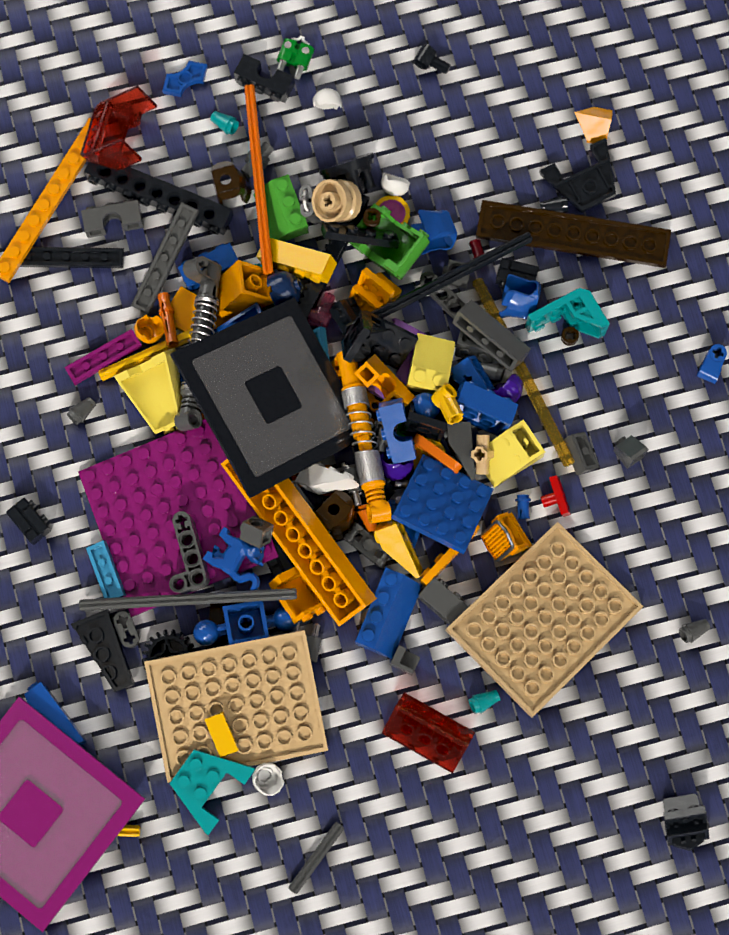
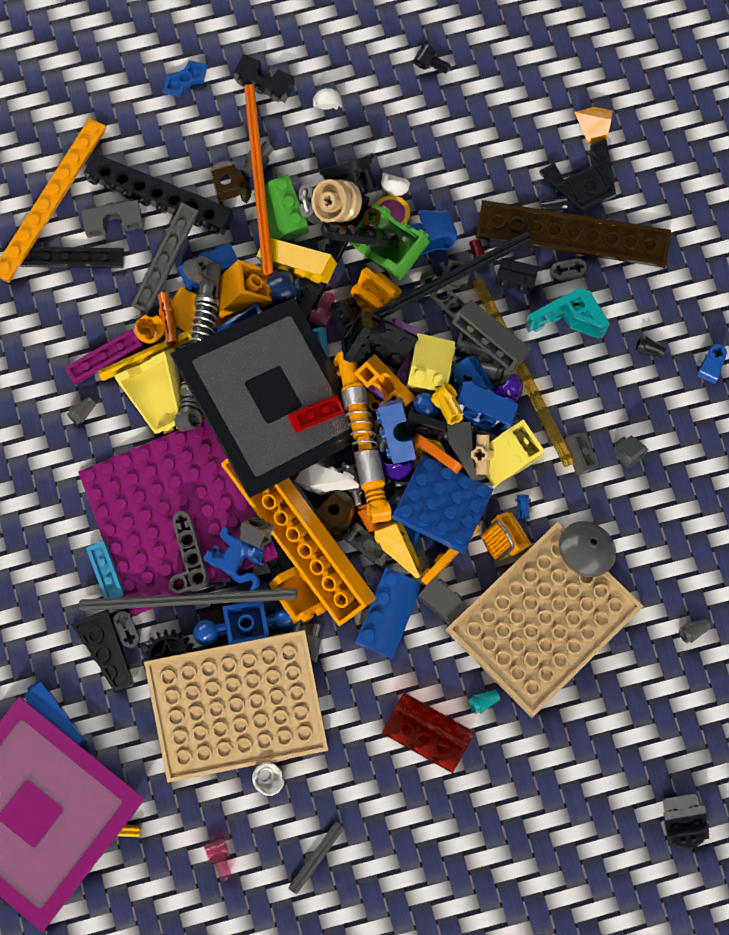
black brick [6,497,51,545] -> none
clear red windscreen [80,86,157,170] -> none
teal wing [170,749,255,835] -> none
yellow slope [204,711,239,757] -> none
teal cone [210,111,239,135] -> none
green piece [276,36,315,80] -> none
dark grey panel [390,645,420,676] -> none
blue piece [499,274,541,320] -> none
red tile [541,475,572,517] -> none
dark brown bush [561,327,579,346] -> none
none -> clear pink axle [204,838,232,881]
none -> red tile [288,395,345,433]
none -> dark grey beam [550,259,587,282]
none -> dark grey dish [559,521,616,577]
none -> black cone [635,336,666,358]

